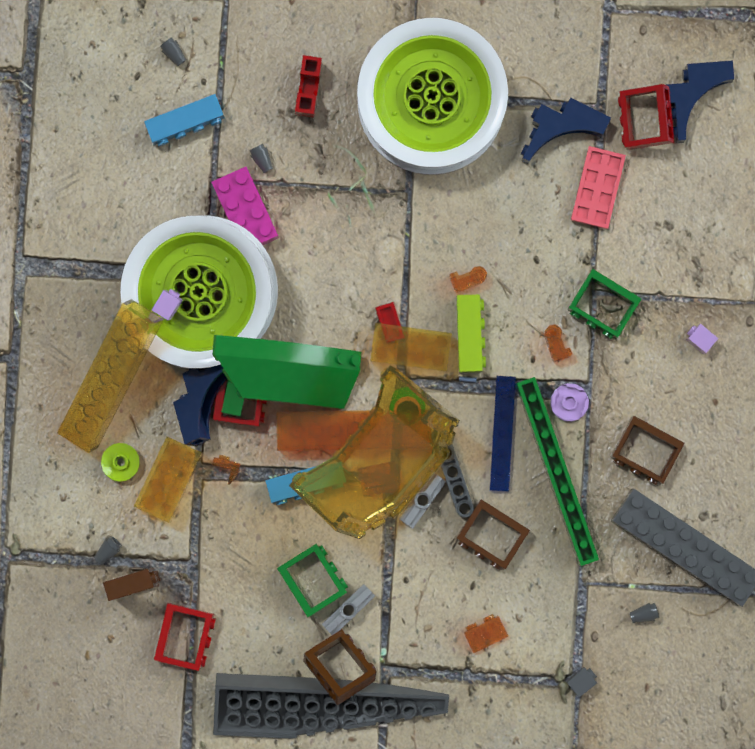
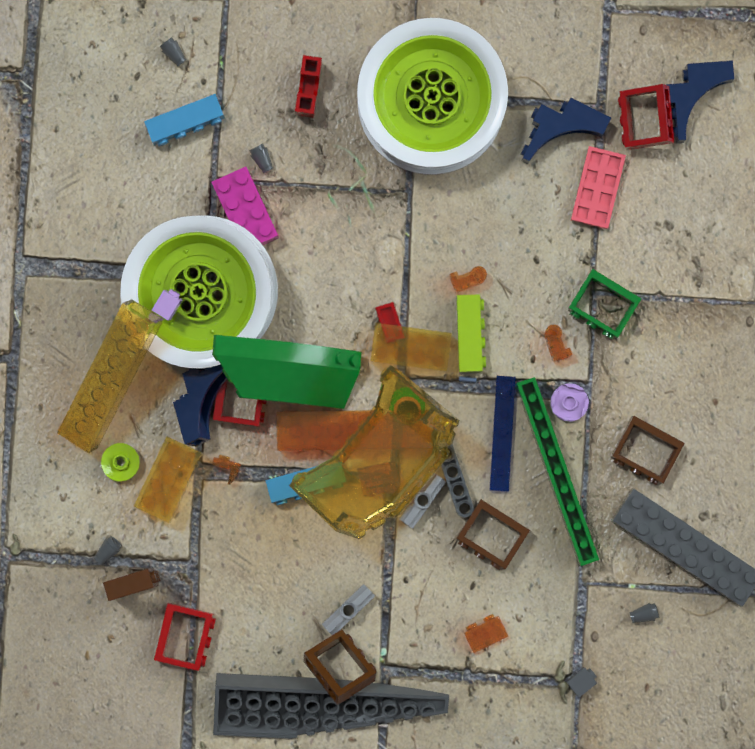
green tile [222,381,245,417] -> none
green window [277,543,348,617] -> none
lavender brick [686,324,718,355] -> none

